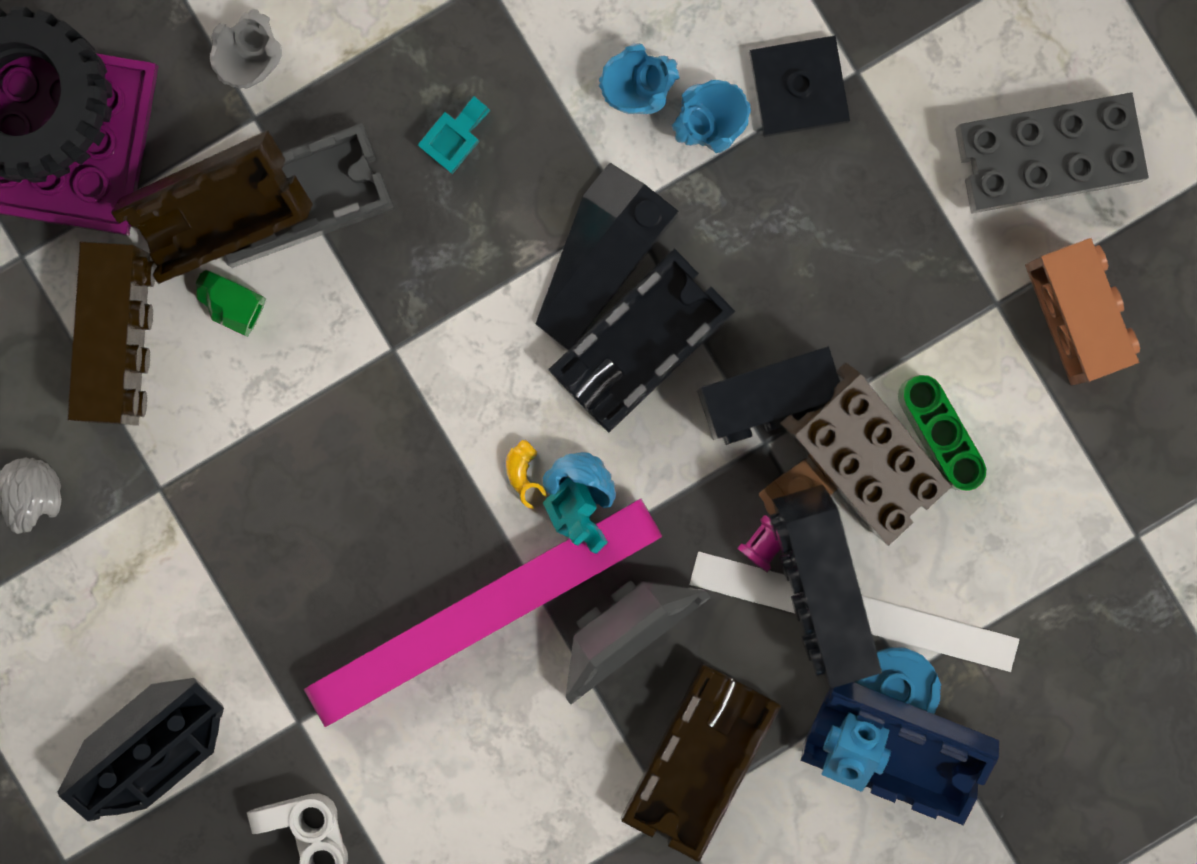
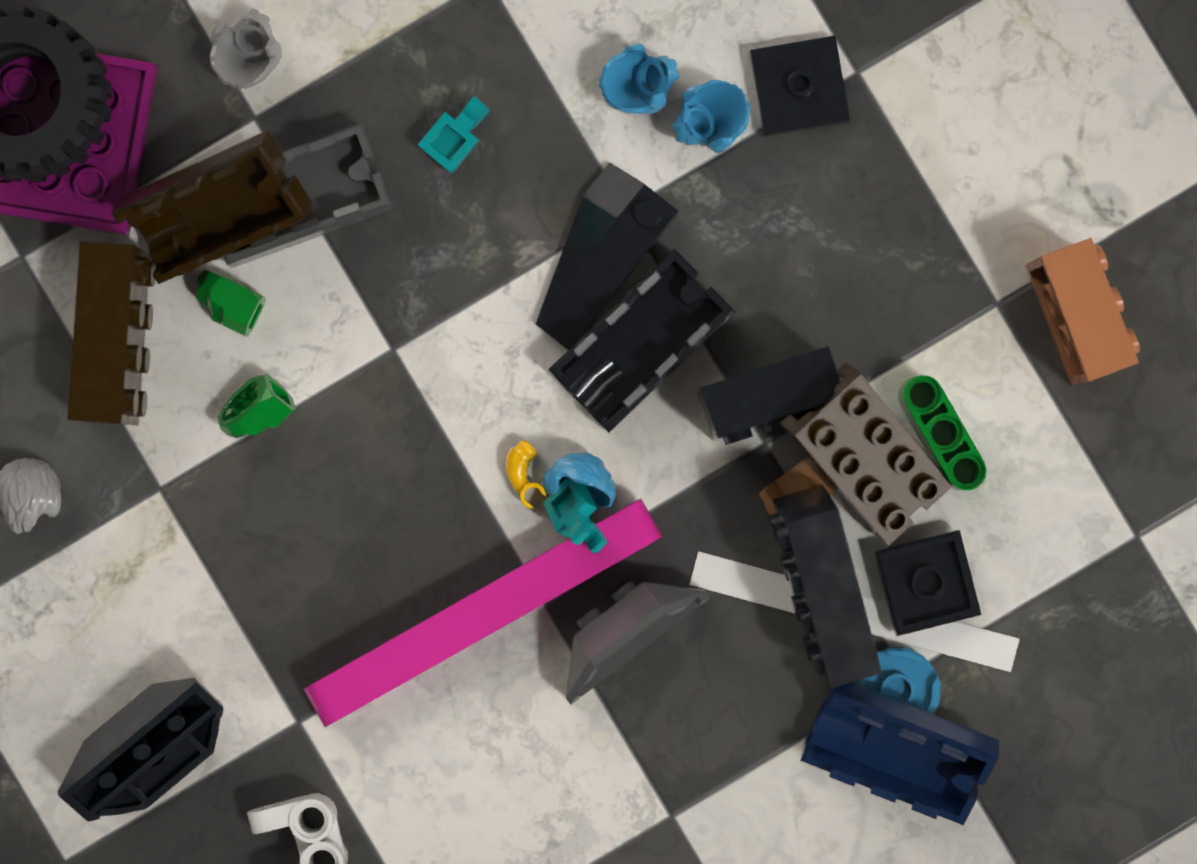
dark brown piece [621,663,781,862] -> none
dark pink bush [737,515,781,573] -> none
dark azure brick [821,713,891,792] -> none
dark grey piece [955,92,1149,214] -> none
none -> green rock [218,374,296,438]
none -> black plate [874,530,982,636]

